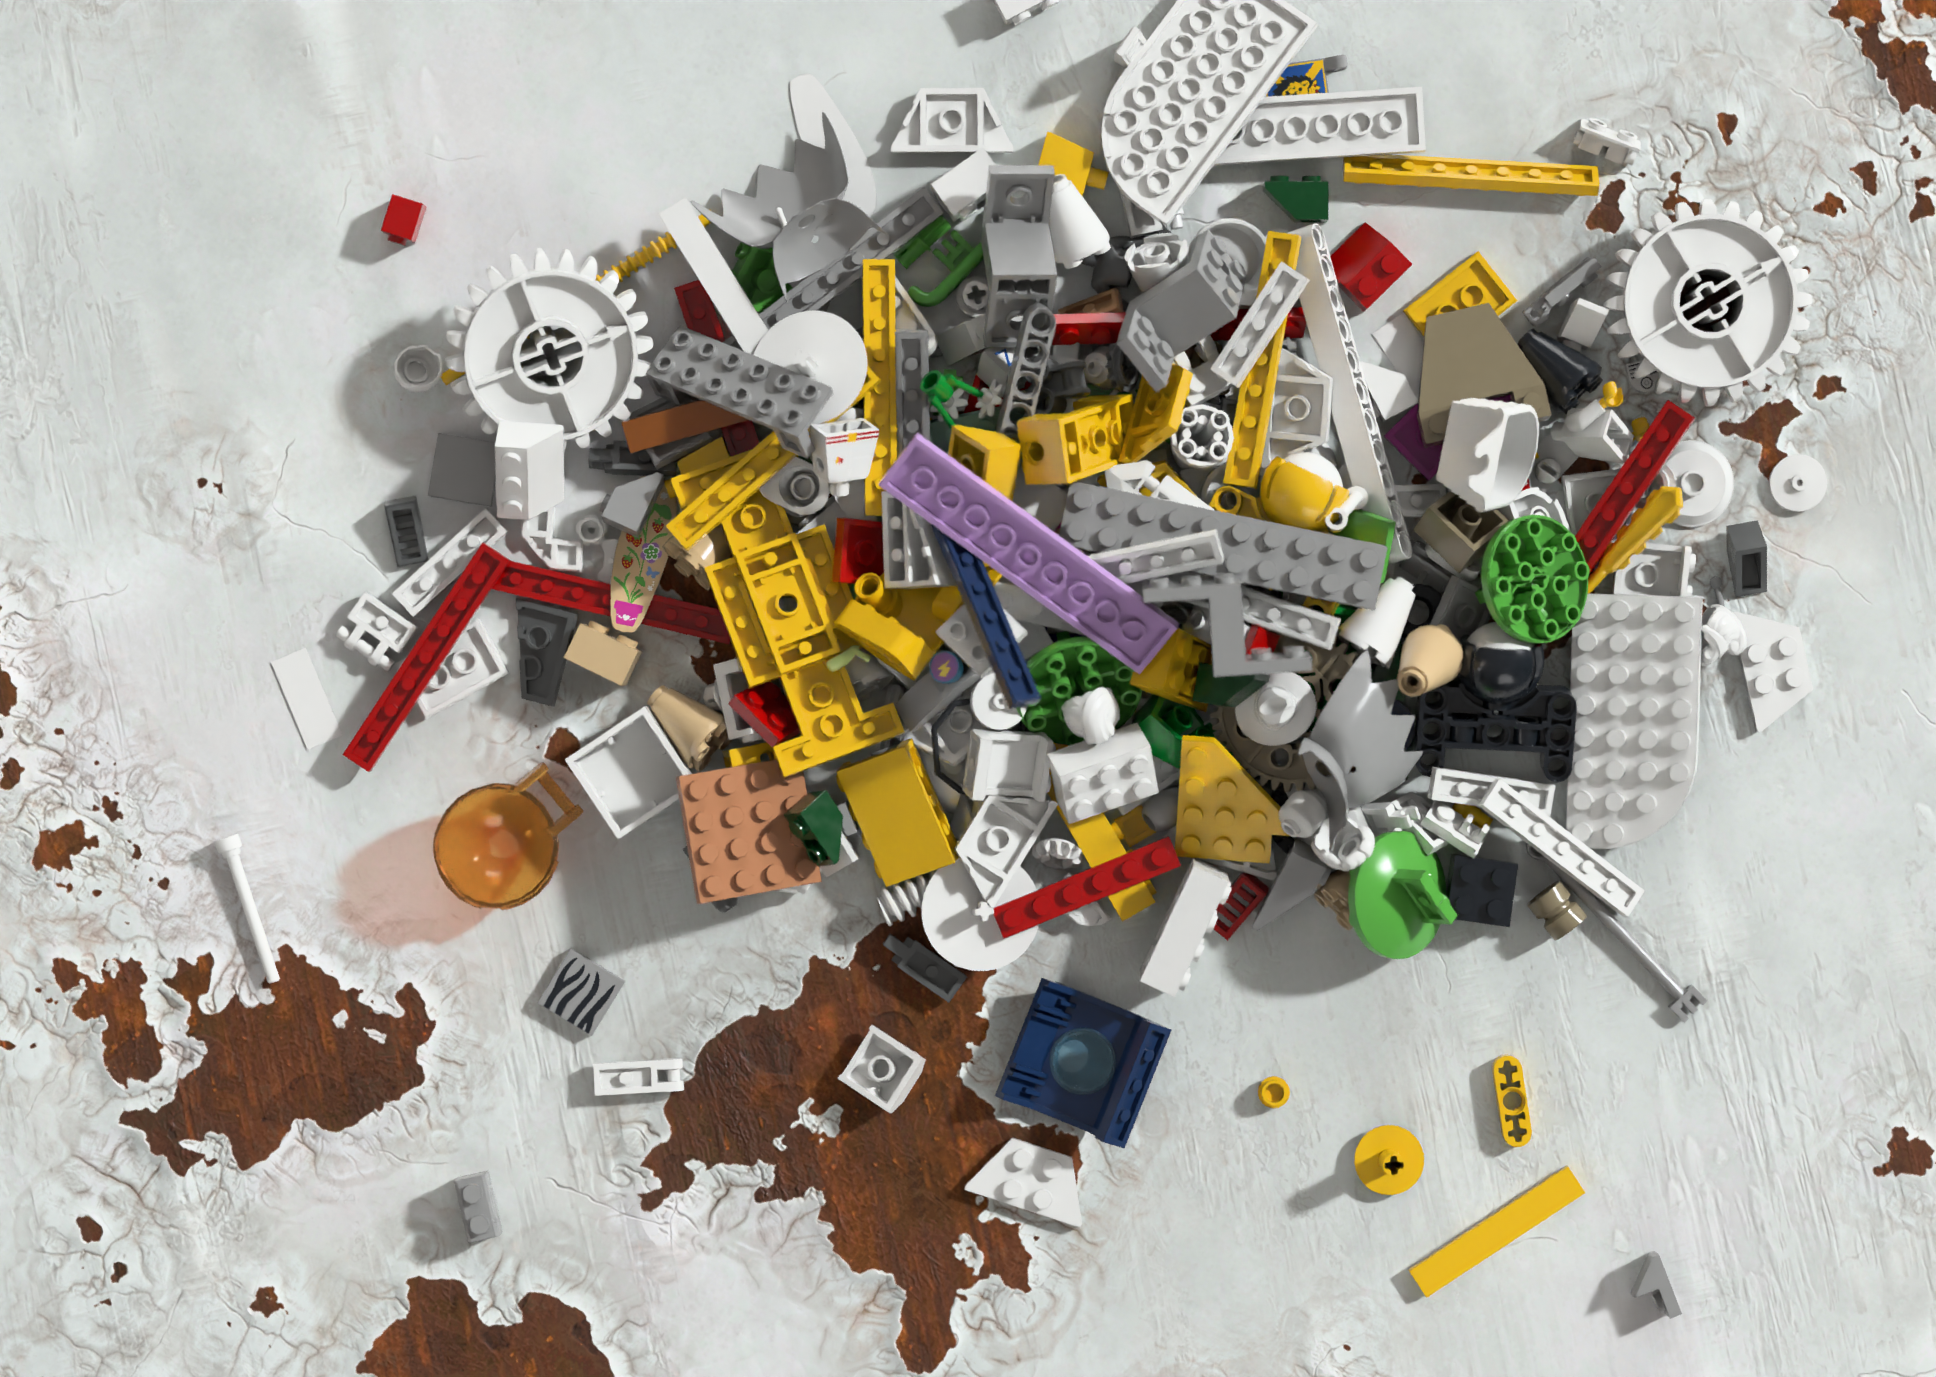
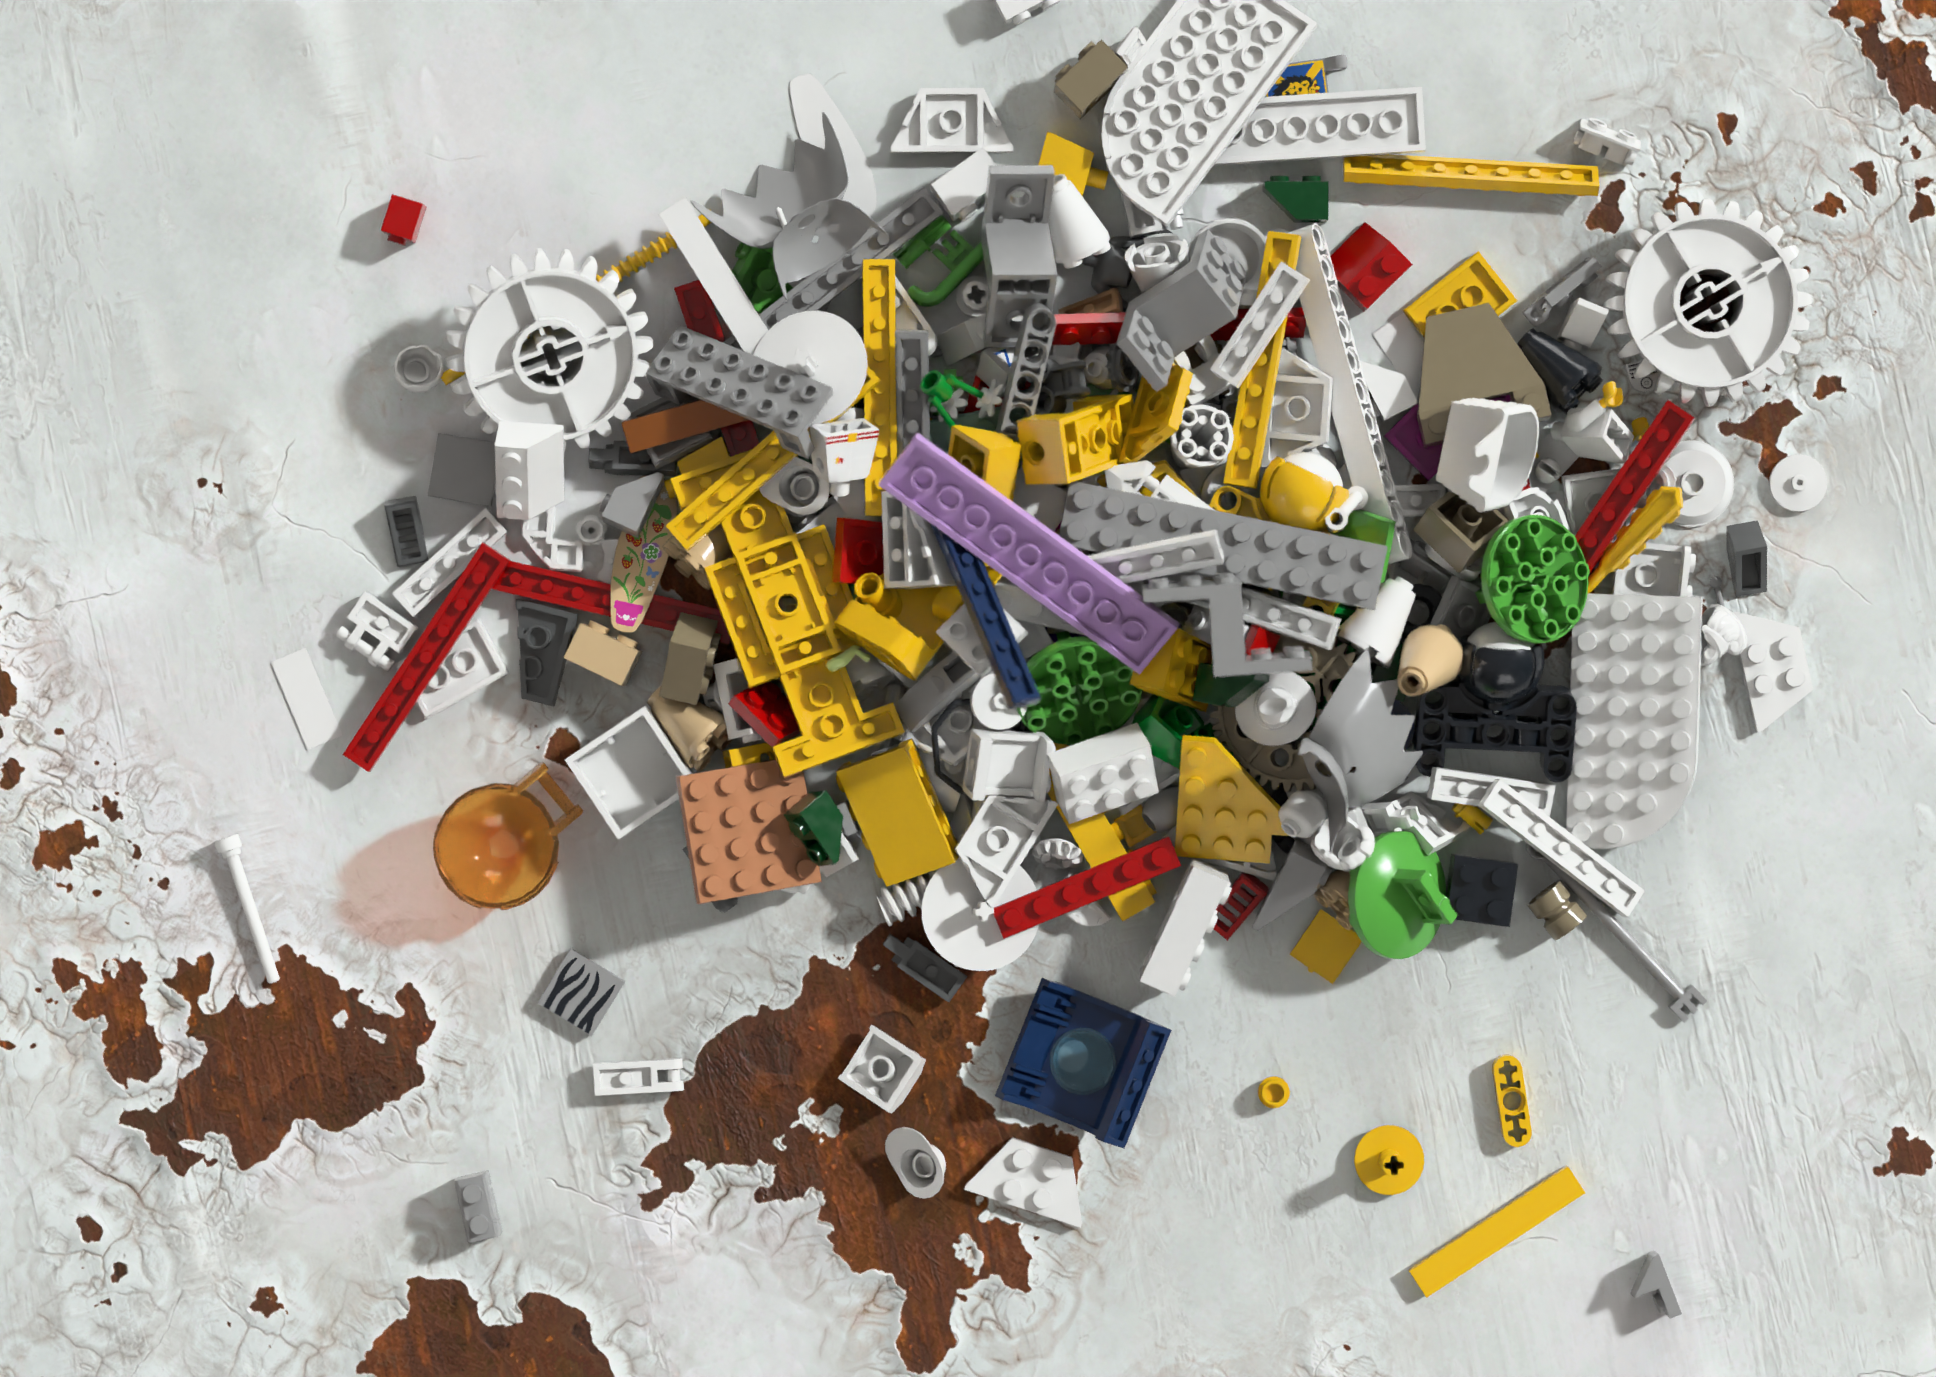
tile [929,651,963,684] -> none
white hair [1061,687,1120,745] -> none
white plate [1420,800,1490,859] -> none
none -> dark tan brick [659,612,721,705]
none -> white piece [885,1127,946,1199]
none -> dark tan brick [1054,39,1128,119]
none -> yellow piece [1289,909,1361,984]

